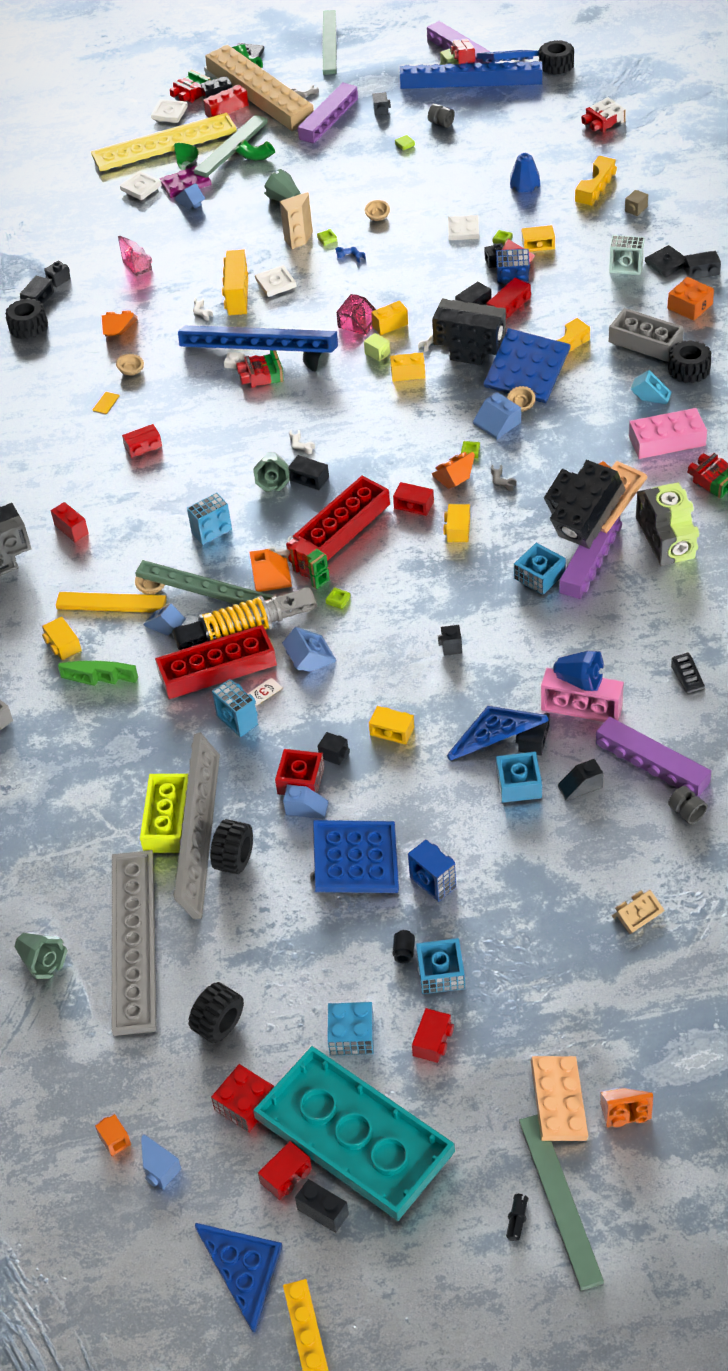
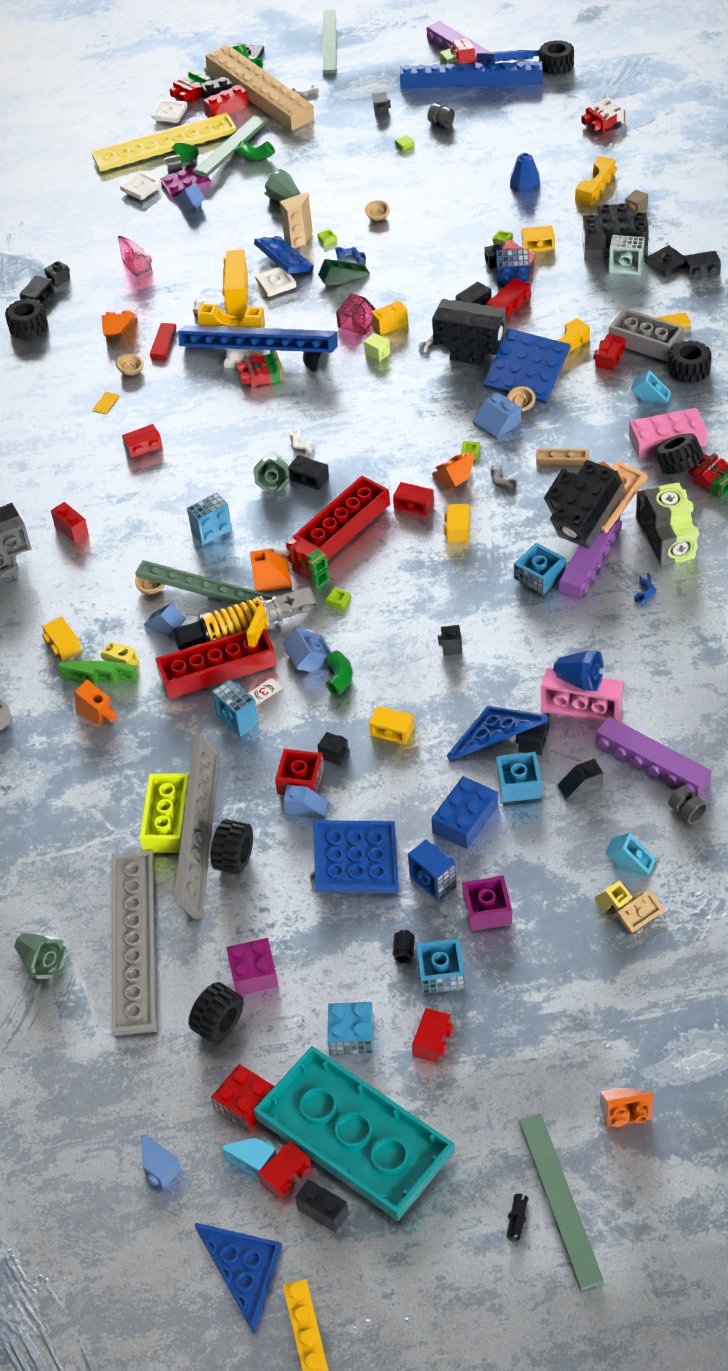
yellow tile [56,592,166,613] -> none
orange brick [95,1114,131,1156] -> none
brick [297,82,358,144] -> none
yellow brick [390,352,425,382] -> none
white plate [448,215,479,240] -> none
light nougat plate [531,1056,588,1141] -> none
orange brick [667,277,714,321] -> none
black slope [671,652,705,694] -> none
none -> orange torso [74,680,118,724]
none -> light yellow leg [100,642,139,665]
none -> tile [149,323,177,359]
none -> dark grey beam [165,155,183,171]
none -> yellow arch [197,303,265,328]
none -> medium azure slope [222,1138,276,1179]
none -> magenta brick [226,938,279,995]
none -> yellow tile [246,606,267,647]
none -> blue plate [253,236,314,273]
none -> dark green slope [318,259,370,285]
none -> green cylinder [326,650,353,697]
none -> blue brick [431,776,498,849]
none -> magenta brick [462,875,512,931]
none -> tan tile [536,448,589,465]
none -> black piece [582,203,649,261]
none -> red brick [593,334,625,371]
none -> light yellow leg [595,880,633,911]
none -> medium azure slope [605,833,656,876]
none -> blue arm [634,573,657,606]
none -> black tyre [655,433,704,475]
none -> yellow tile [656,312,691,328]

